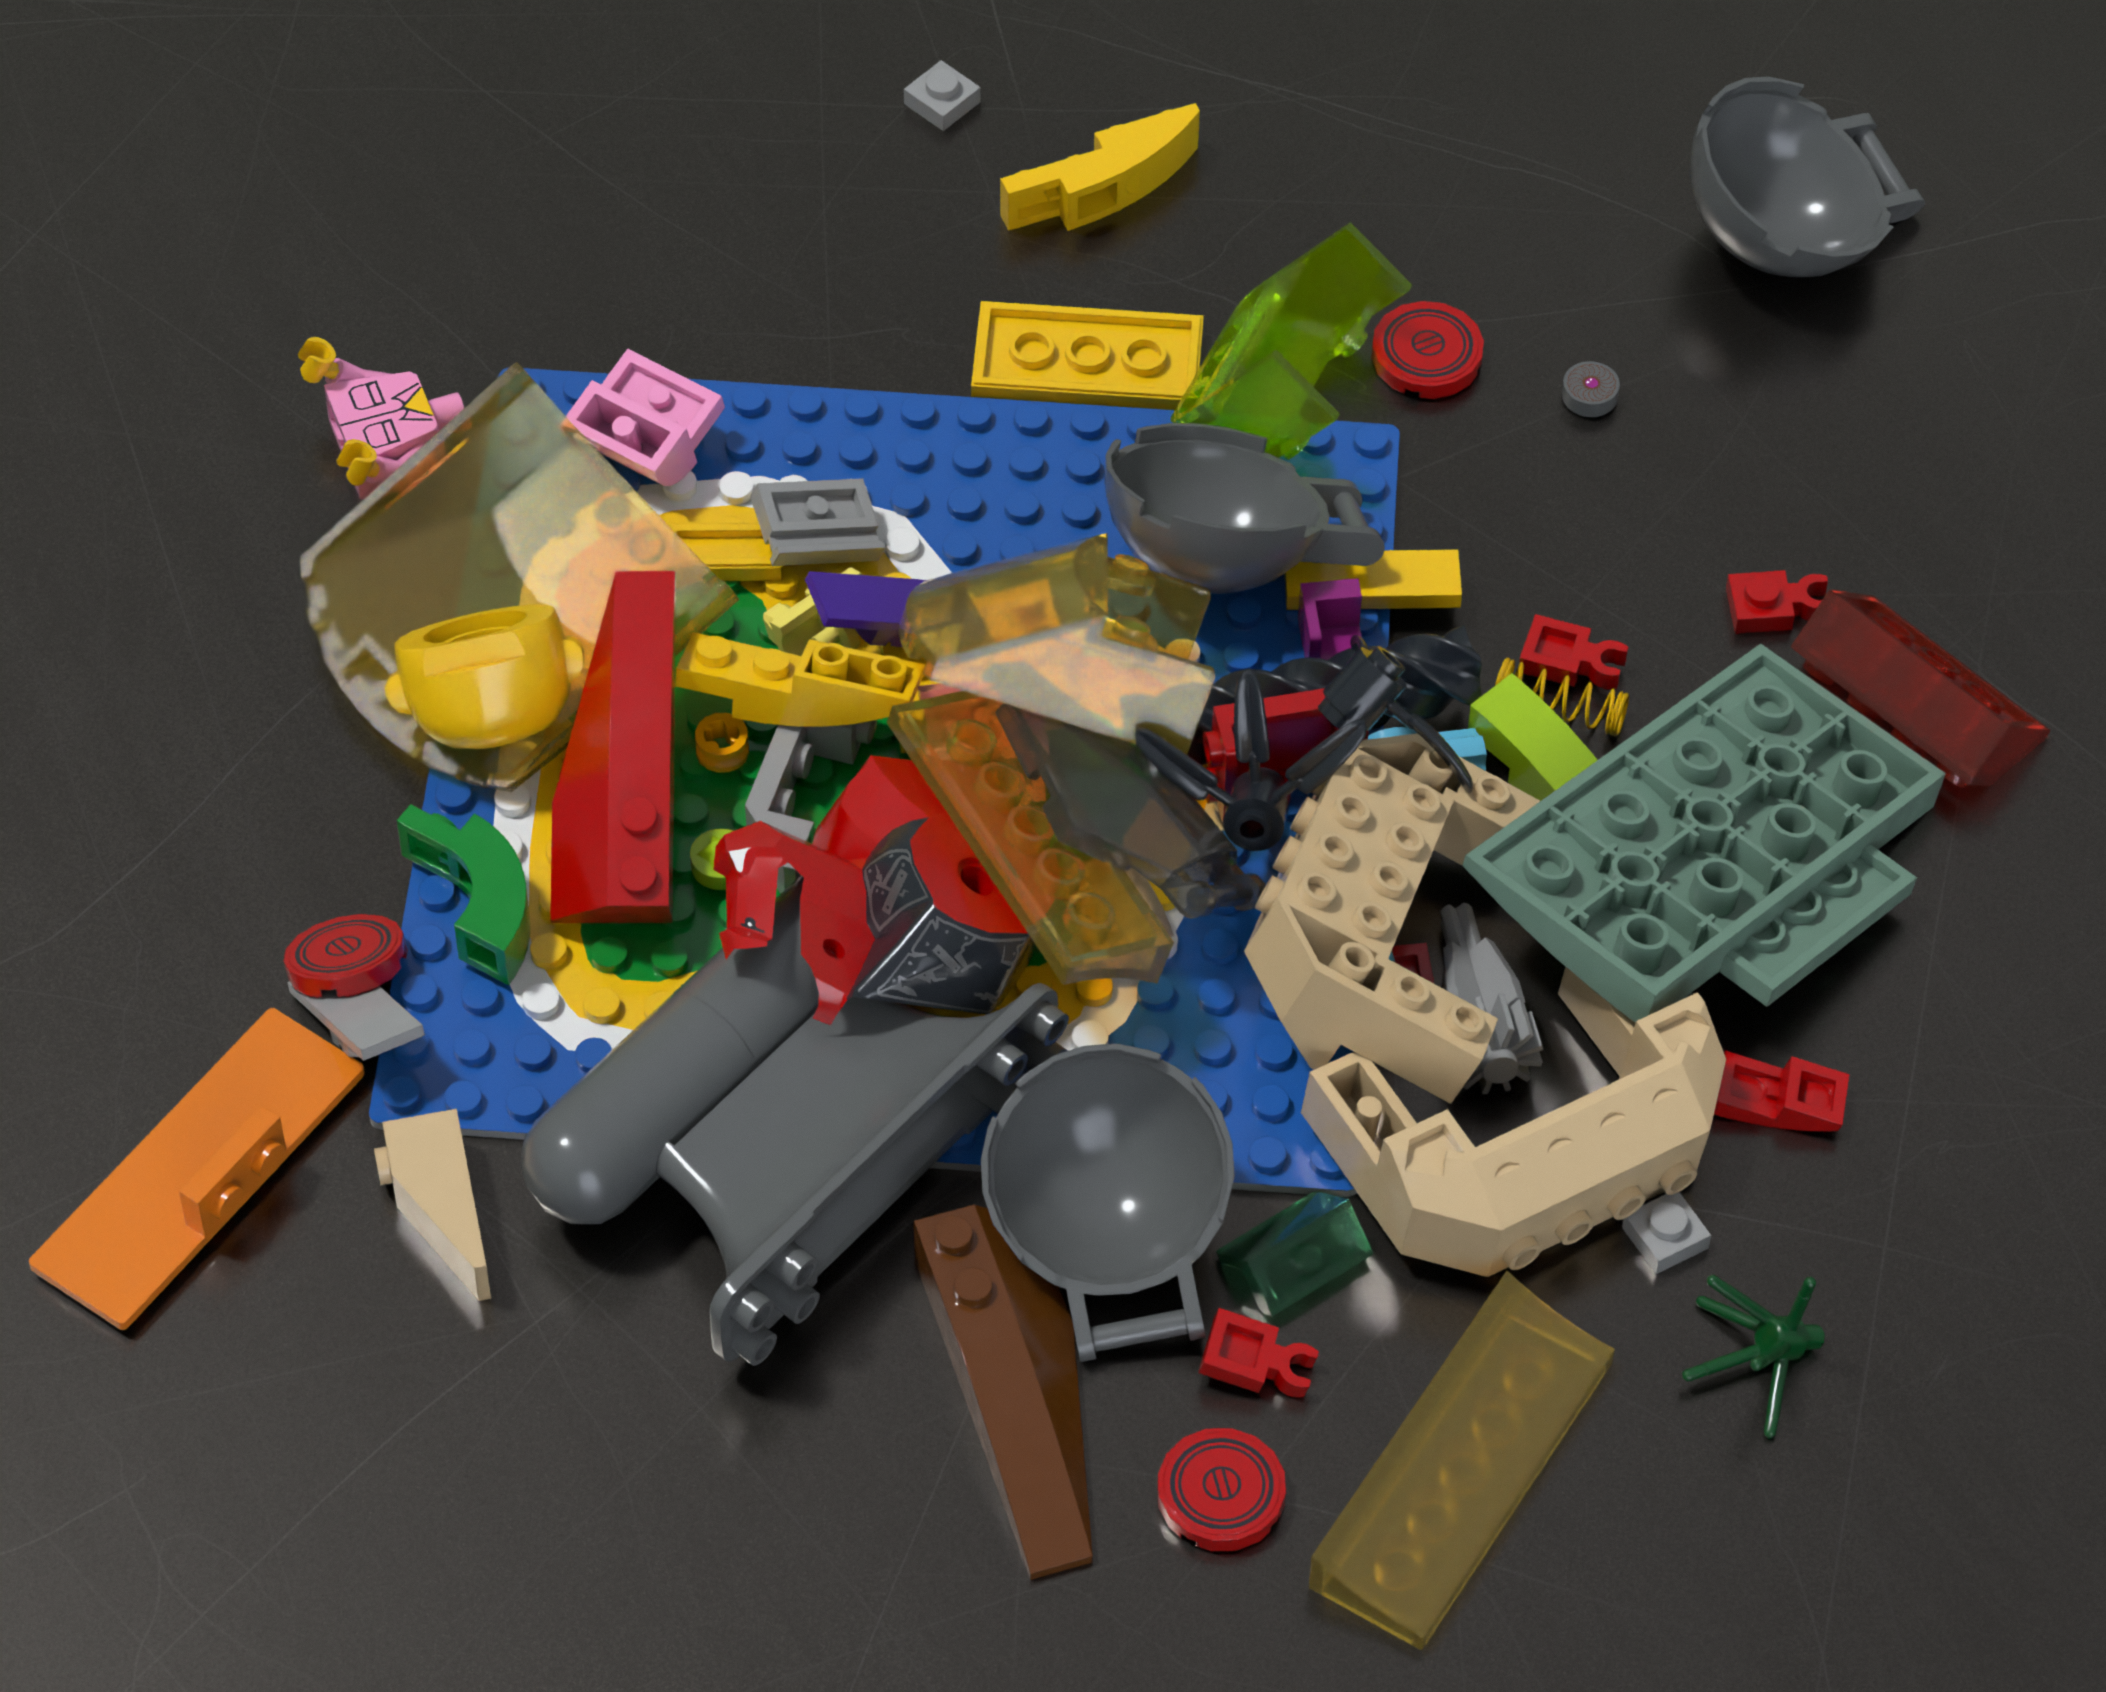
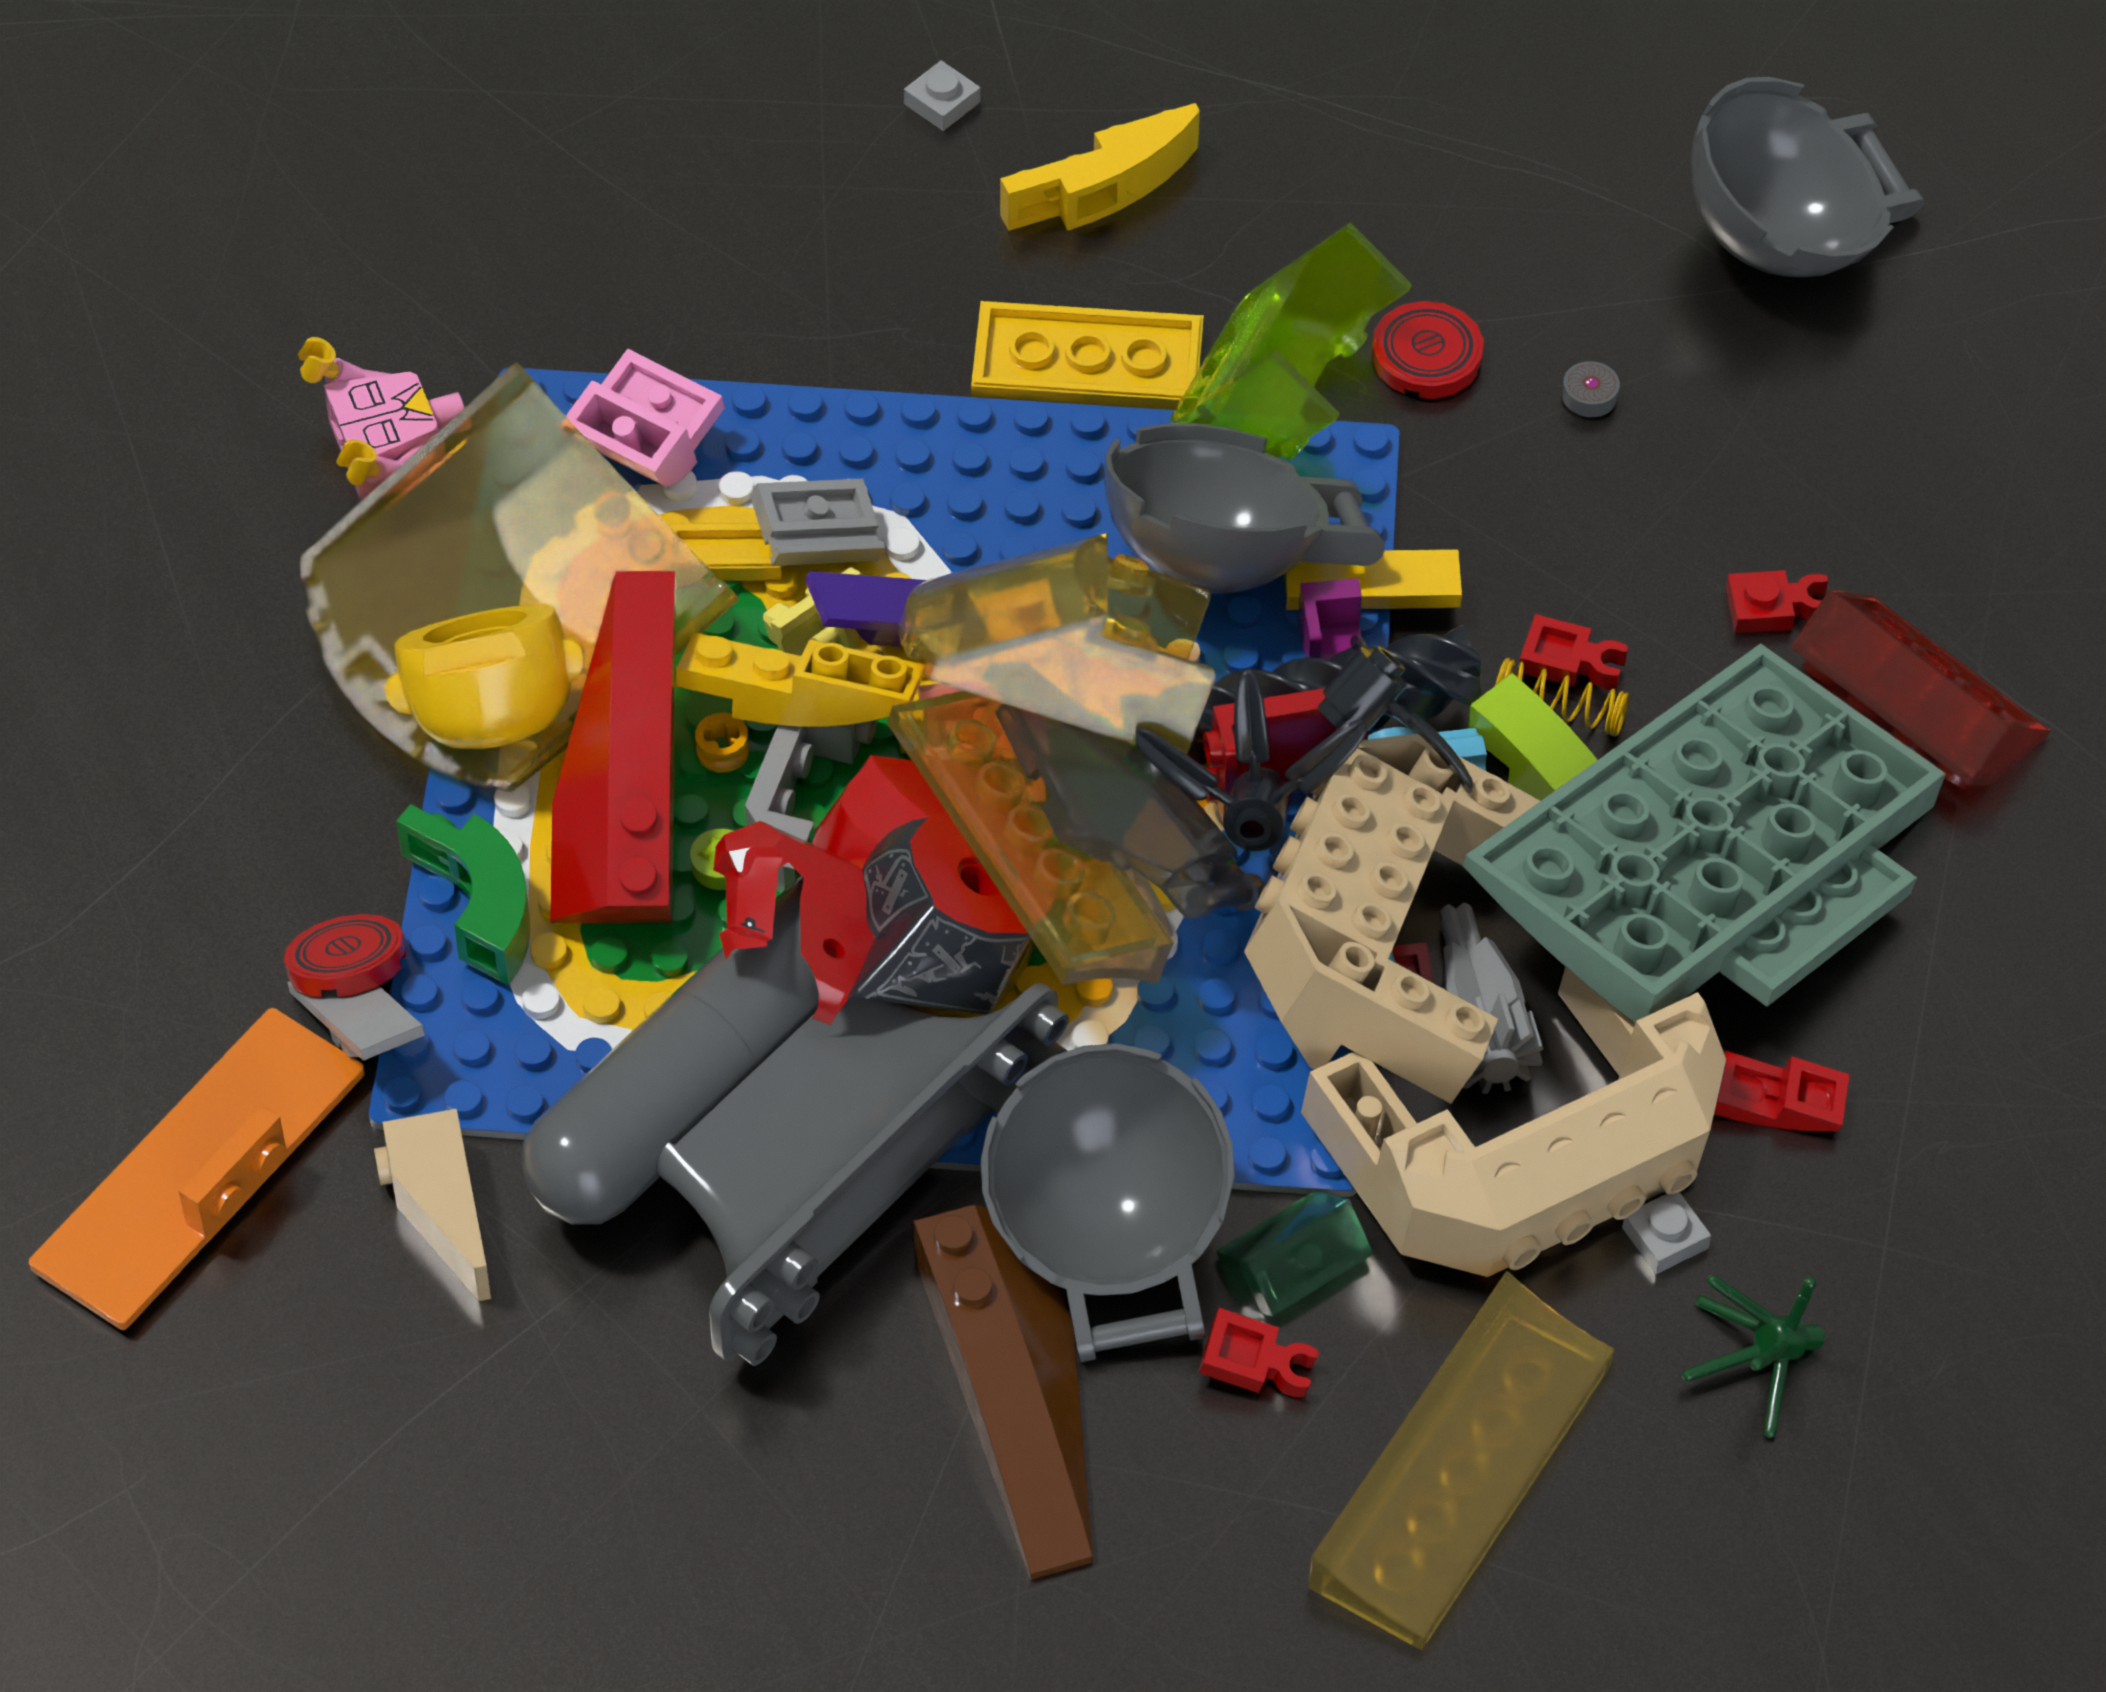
red tile [1157,1428,1286,1551] -> none

